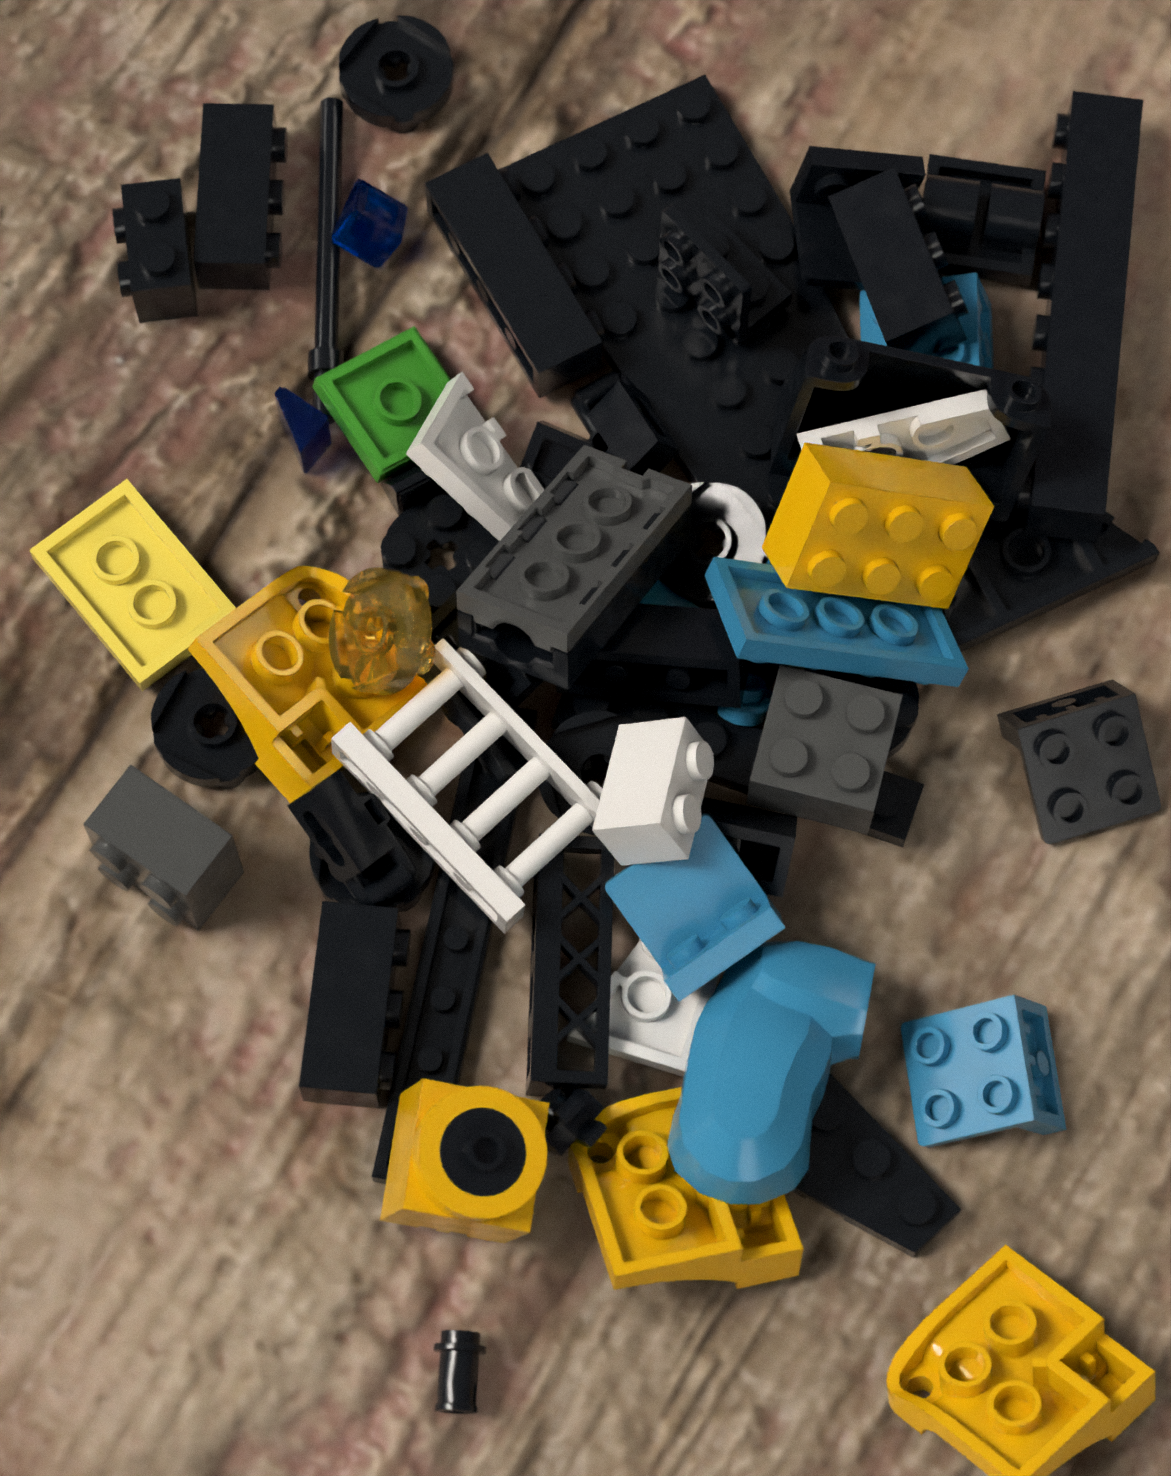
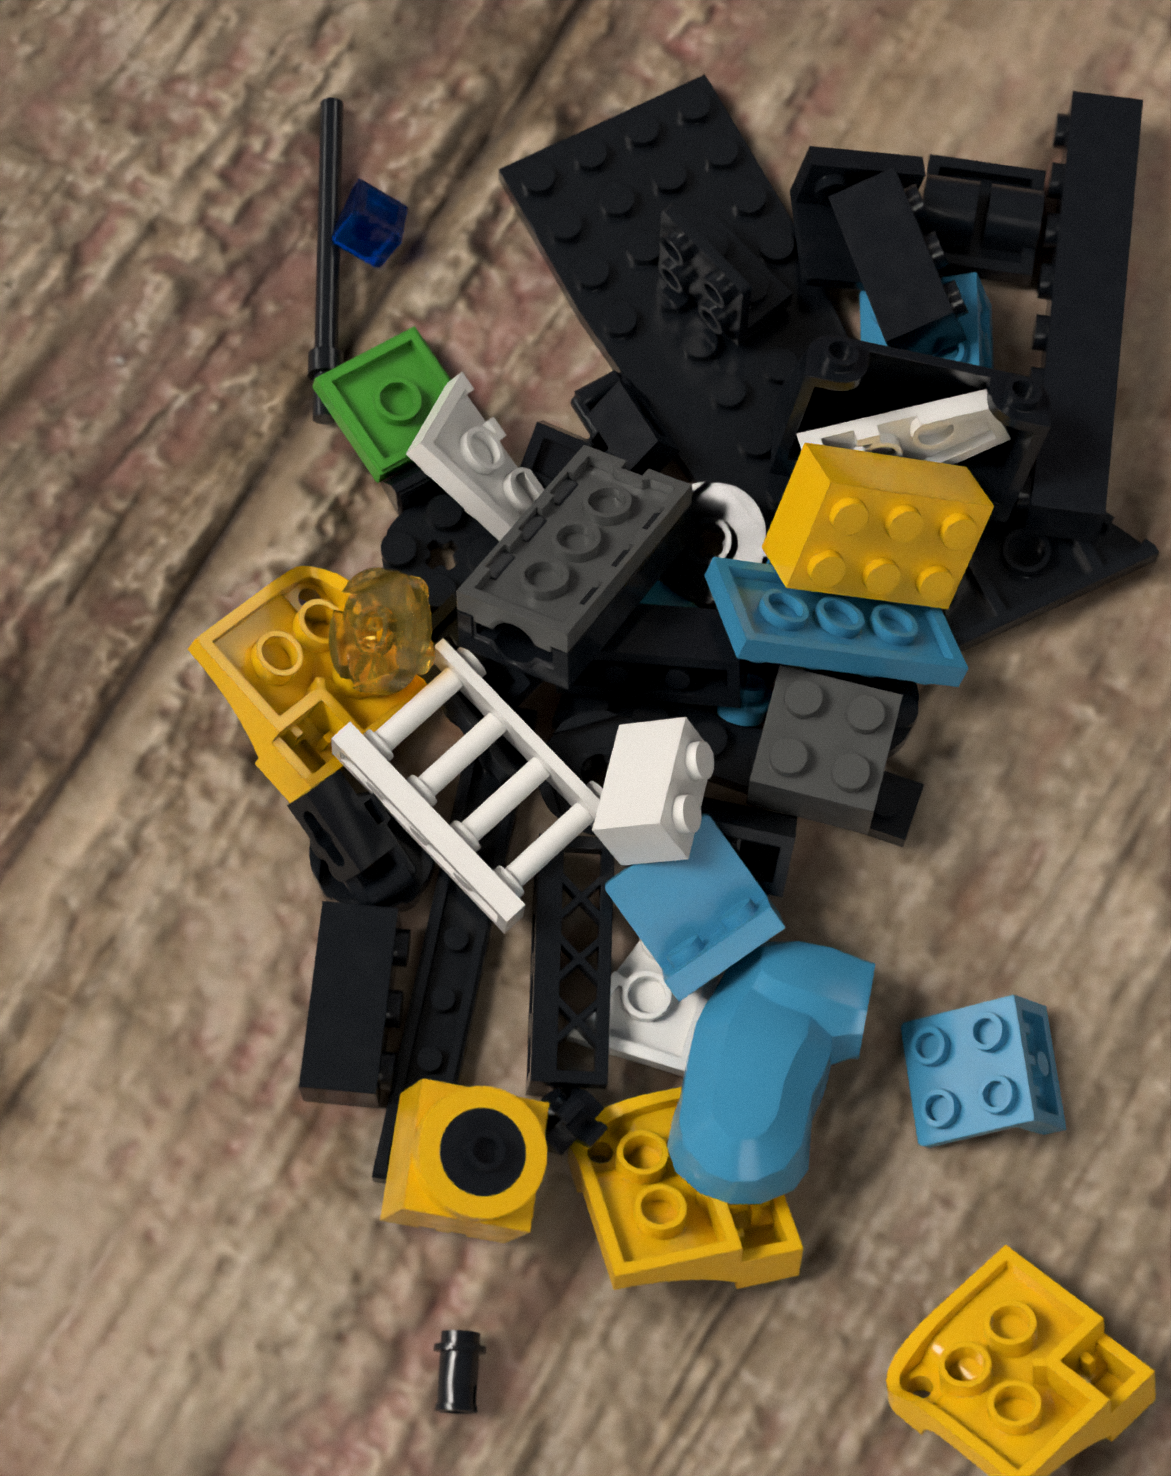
light yellow plate [29,479,236,692] -> none
dark grey brick [83,765,244,931] -> none
black brick [112,178,198,323] -> none
black plate [151,669,259,789] -> none
black brick [193,103,288,290] -> none
clear blue slope [274,387,332,474] -> none
black plate [339,15,454,134] -> none
black brick [425,152,607,399] -> none
black wing [791,1073,961,1257] -> none
black bracket [997,679,1161,844] -> none

